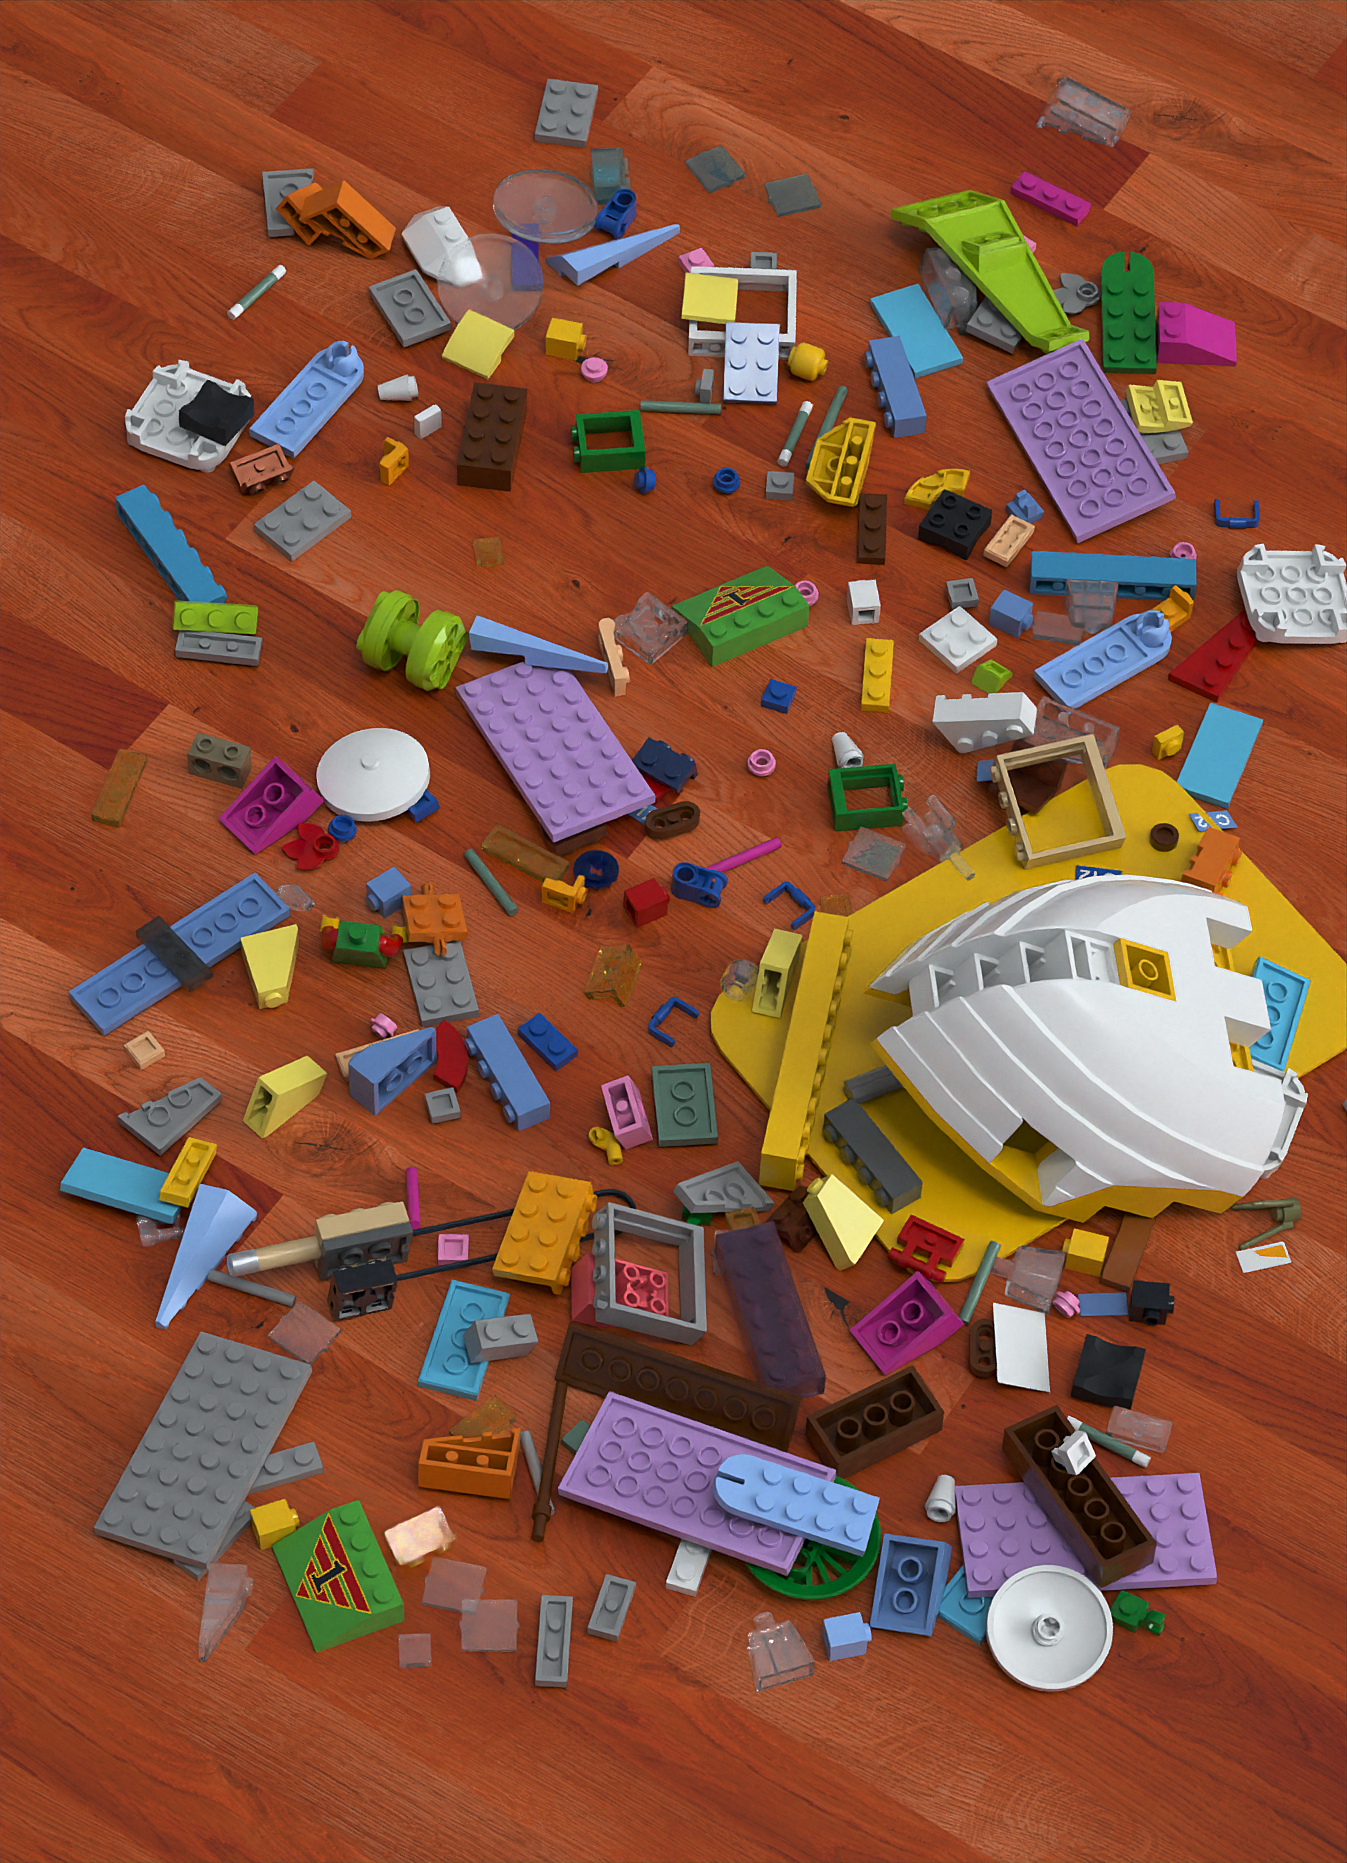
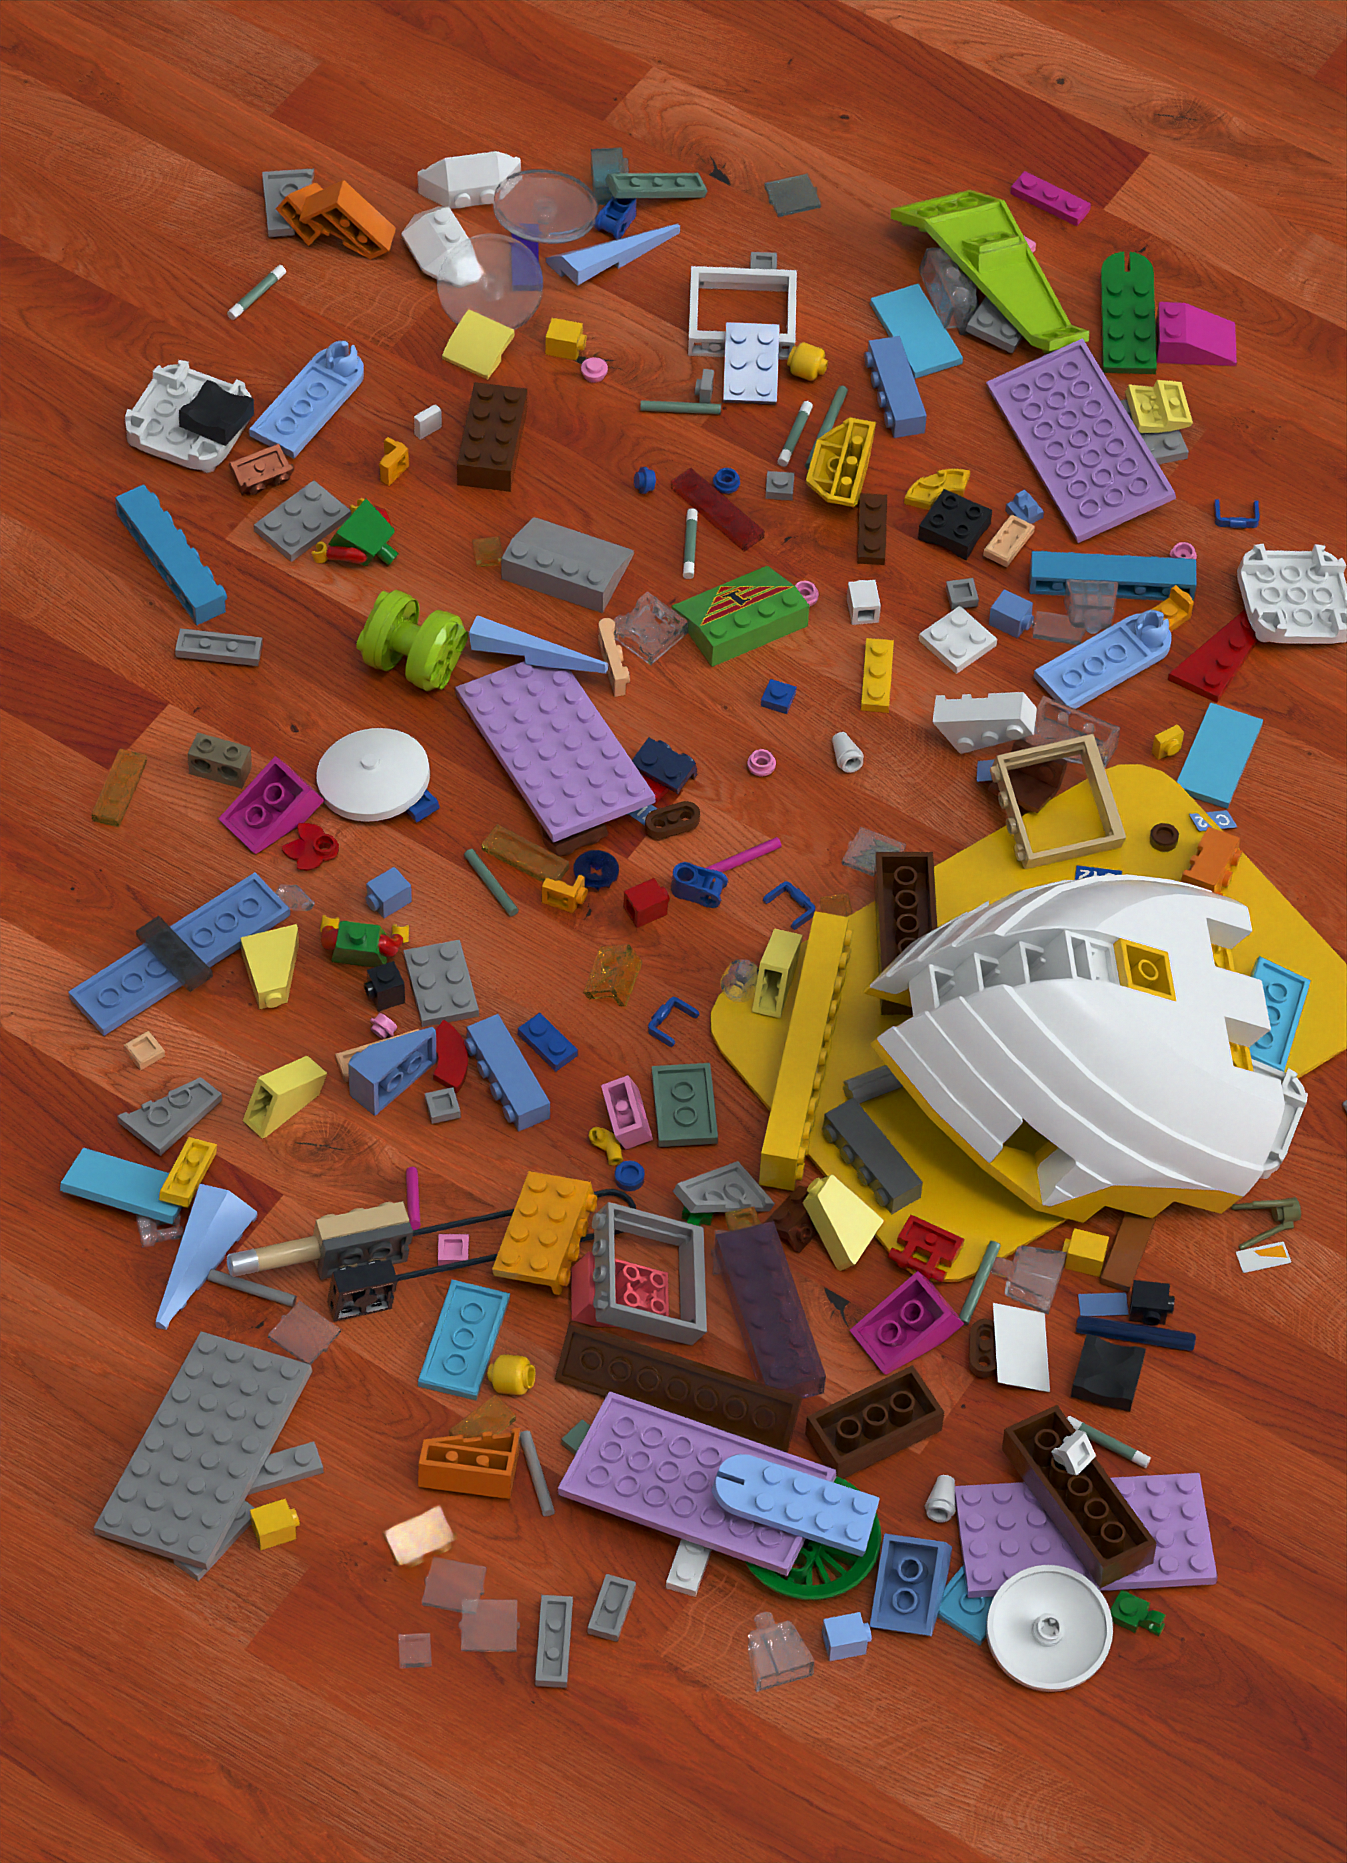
lime plate [172,600,258,634] -> none
clear slope [198,1562,254,1662] -> none
bright green slope [272,1500,404,1653] -> none
blue plate [328,815,357,841] -> none
light grey plate [369,269,451,348] -> none
white cone [378,374,418,401] -> none
orange plate [401,882,467,956] -> none
light grey brick [463,1314,538,1363] -> none
reddish brown bar [531,1382,568,1542] -> none
light grey plate [535,79,598,148] -> none
green window [571,410,646,473] -> none
bright pink plate [678,248,714,274] -> none
light yellow slope [681,273,738,324] -> none
clear light blue piece [685,145,746,193] -> none
green window [827,764,908,831] -> none
clear plant [901,795,975,881] -> none
lime slope [971,659,1013,693] -> none
clear wedge [1036,76,1132,147] -> none
bright pink plate [1052,1291,1081,1318] -> none
light grey plate [1053,273,1100,314] -> none
clear plate [1106,1406,1173,1454] -> none
none -> green torso [311,498,399,566]
none -> black brick [364,961,405,1012]
none -> white wedge [418,151,521,209]
none -> yellow head [488,1354,535,1395]
none -> light grey slope [501,517,634,613]
none -> sand green tile [605,173,708,198]
none -> blue tile [615,1161,645,1191]
none -> clear red plate [671,468,765,552]
none -> sand green bar [683,508,698,579]
none -> reddish brown brick [874,852,937,1015]
none -> dark blue axle [1076,1315,1196,1351]

